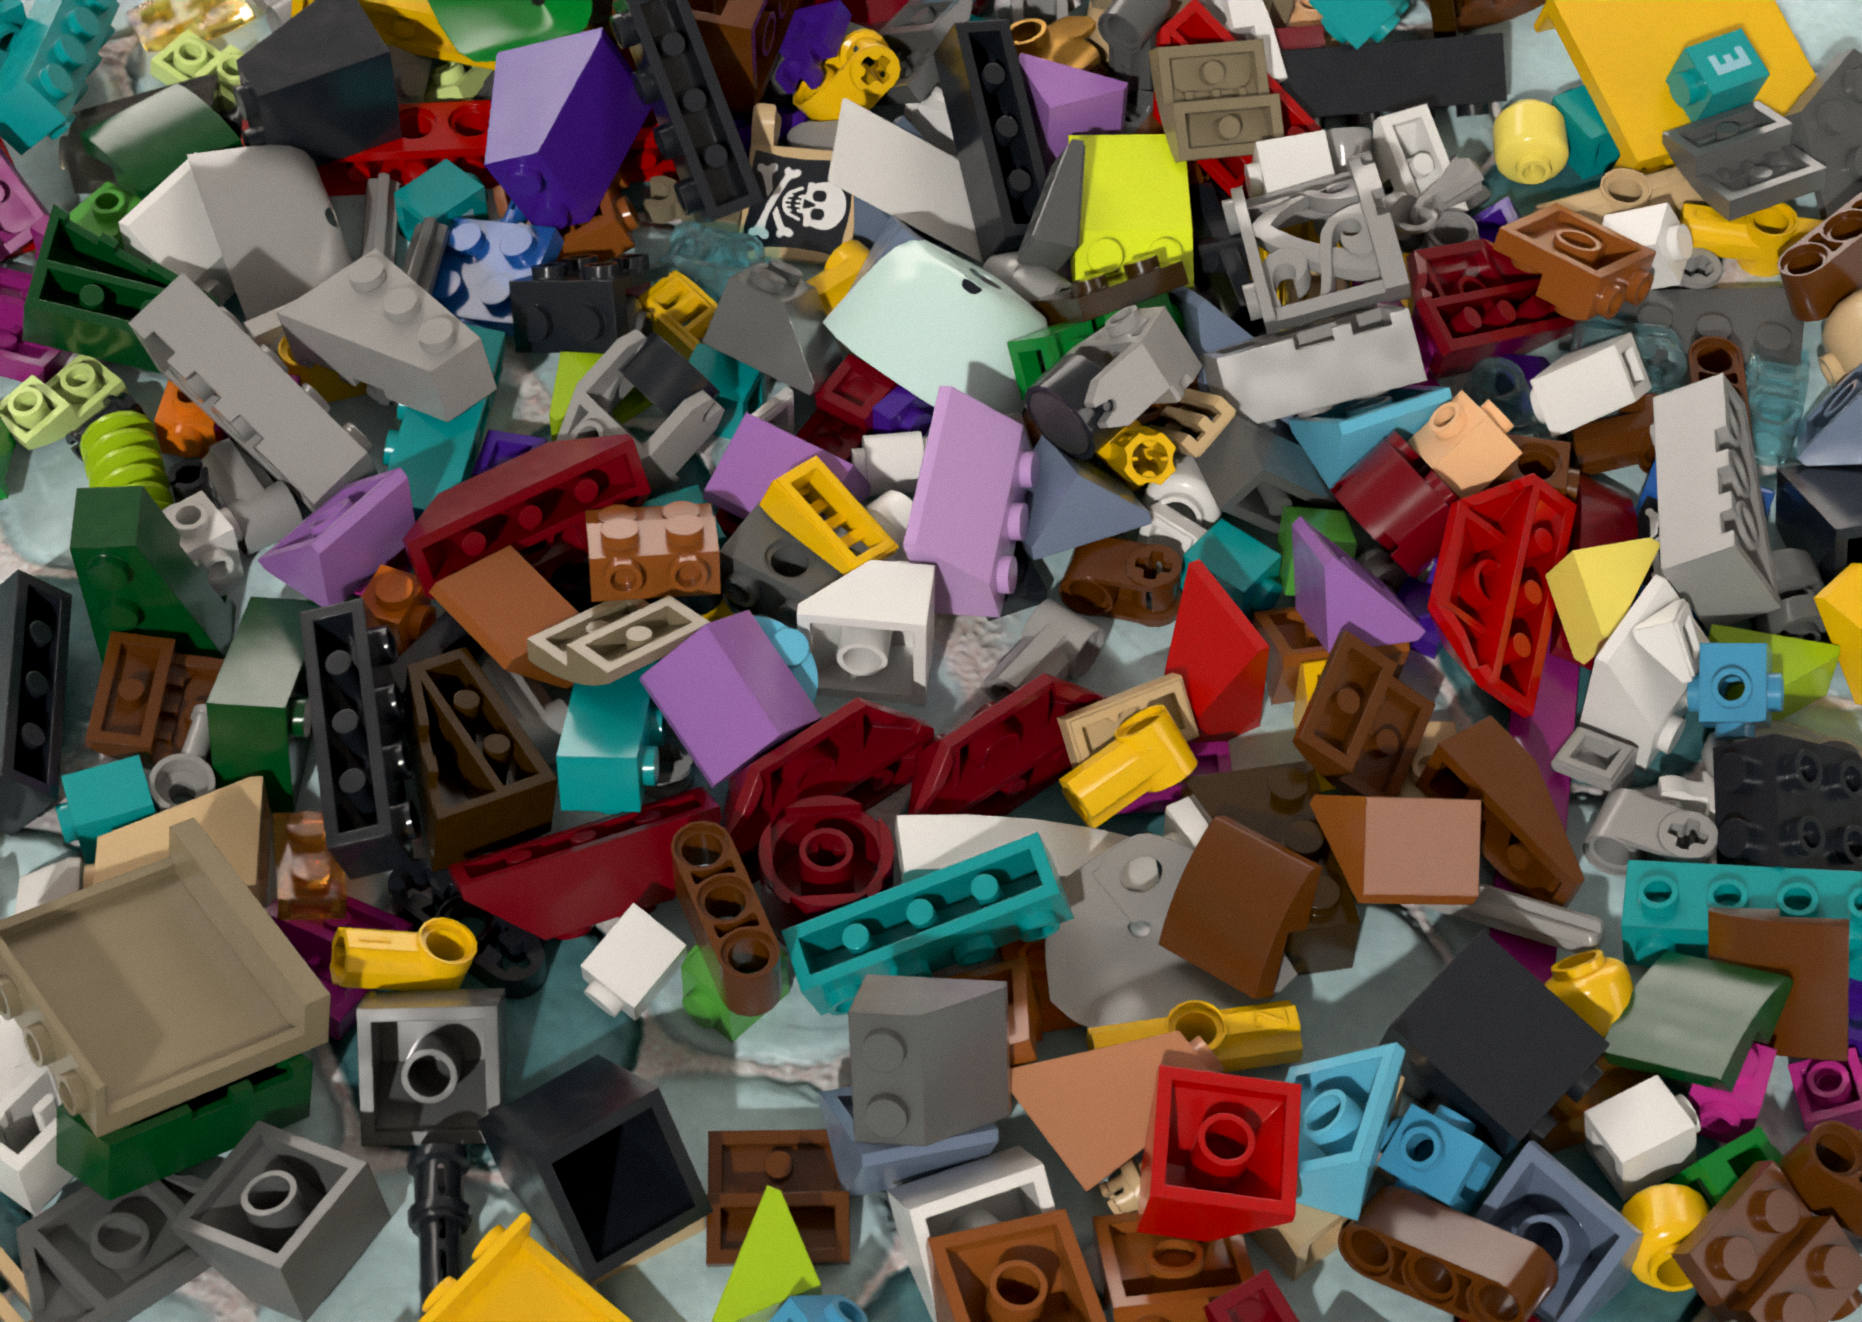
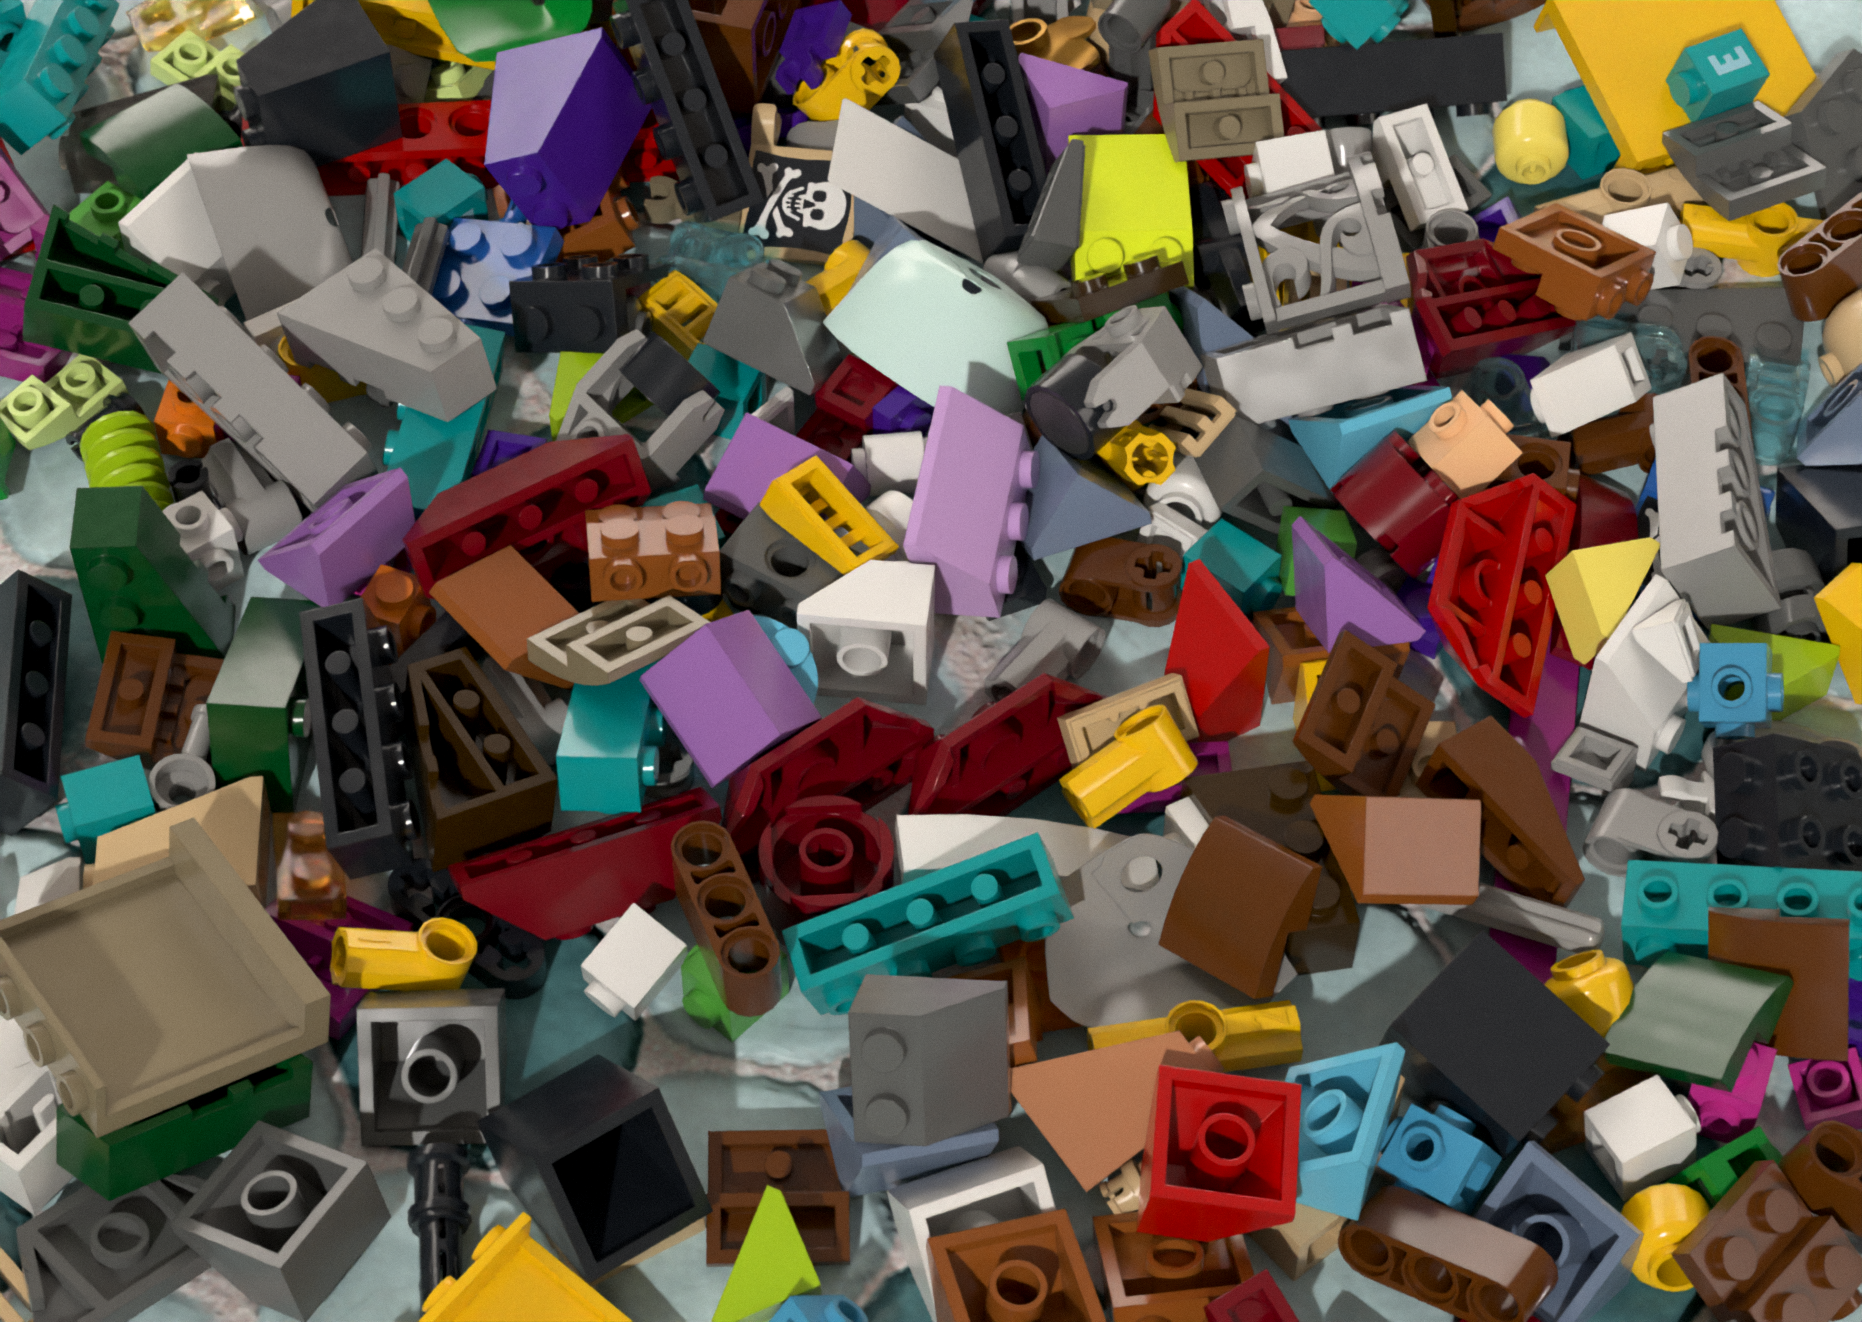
light grey piece [1383,157,1484,240] -> none

